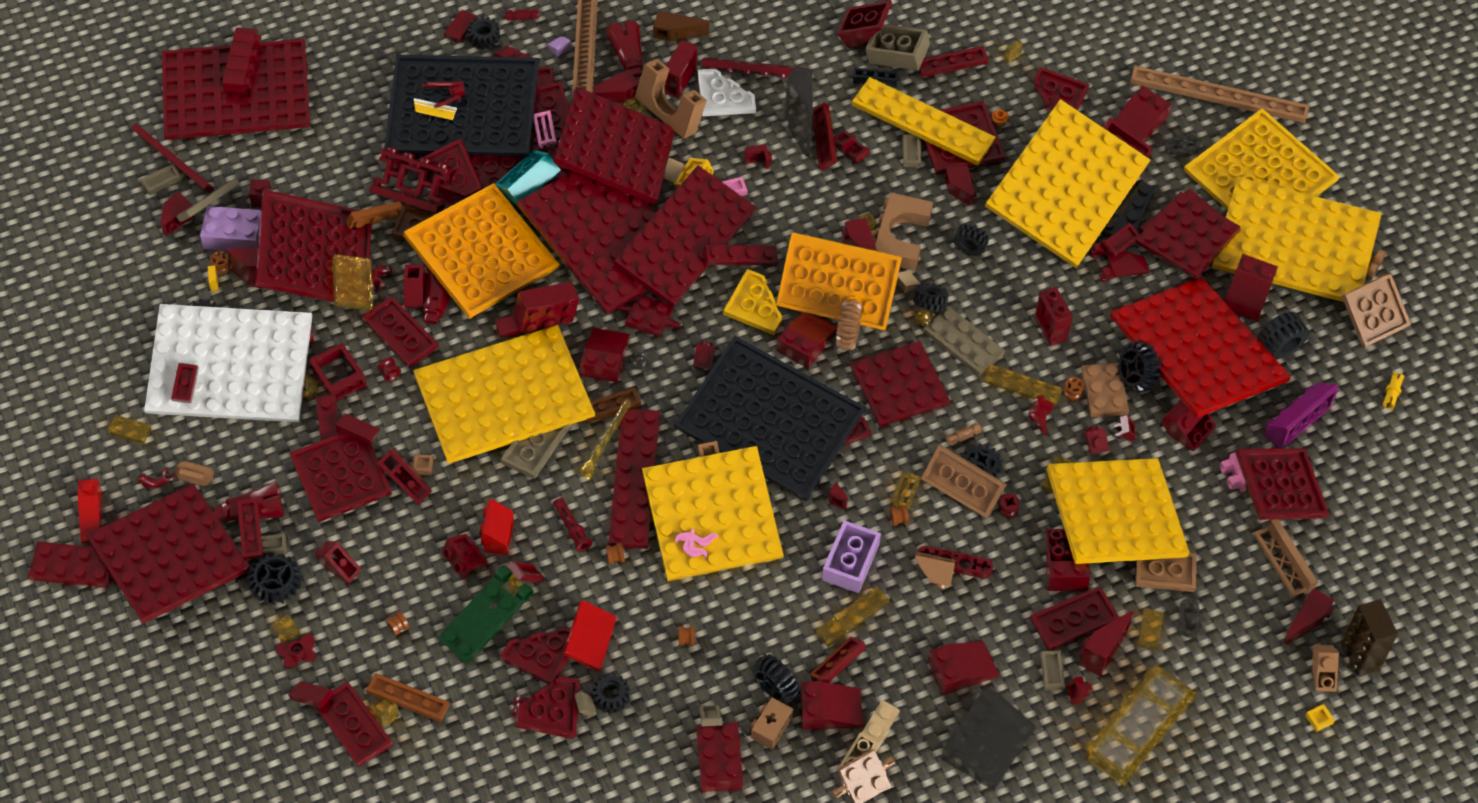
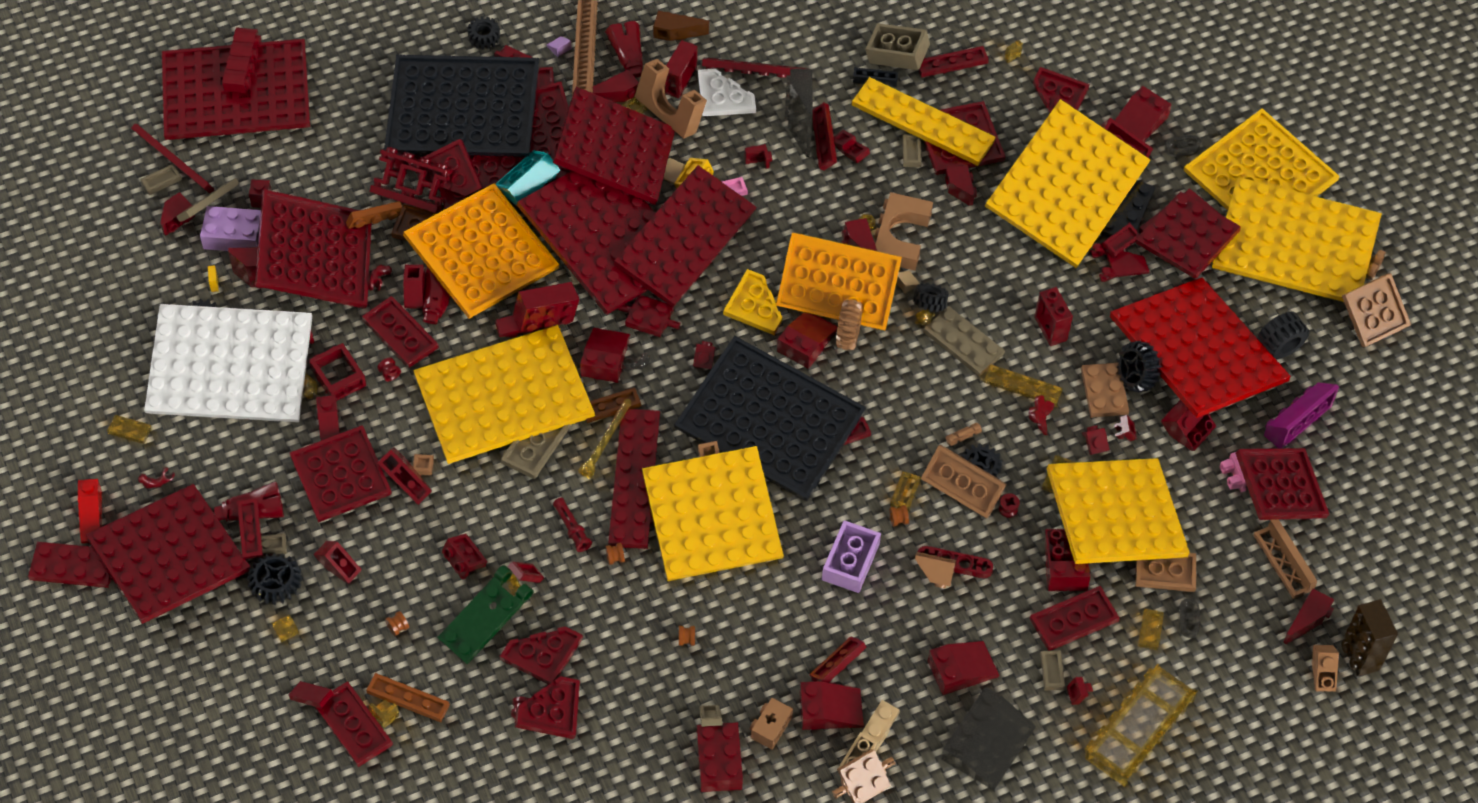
dark red plate [171,363,199,403] -> none
medium nougat piece [175,461,214,486] -> none
dark orange wheel [210,251,231,274] -> none
dark red animal [275,634,317,669] -> none
clear yellow plate [332,254,373,311] -> none
dark red slope [336,413,380,446] -> none
yellow sticker [414,98,457,120] -> none
dark red plant [422,81,465,108] -> none
dark red tile [444,9,477,43] -> none
red slope [479,499,514,555] -> none
dark red axle [505,8,540,21] -> none
bright pink tile [533,110,557,148] -> none
red tile [563,600,617,671] -> none
dark tan tile [575,691,597,717] -> none
black tyre [593,673,629,713] -> none
bright pink piece [675,528,718,558] -> none
dark red plate [704,245,778,266] -> none
black gear [752,654,801,705] -> none
clear yellow tile [815,586,890,647] -> none
dark red slope [828,482,848,510] -> none
dark red slope [837,0,892,48] -> none
dark red plate [850,341,950,428] -> none
black tyre [953,223,989,256] -> none
orange plate [991,109,1009,126] -> none
dark orange wheel [1063,377,1084,401] -> none
dark red slope [1079,611,1134,677] -> none
medium nougat plate [1130,66,1309,123] -> none
dark red slope [1225,254,1278,322] -> none
yellow tile [1305,704,1335,732] -> none
yellow pin [1382,372,1404,409] -> none

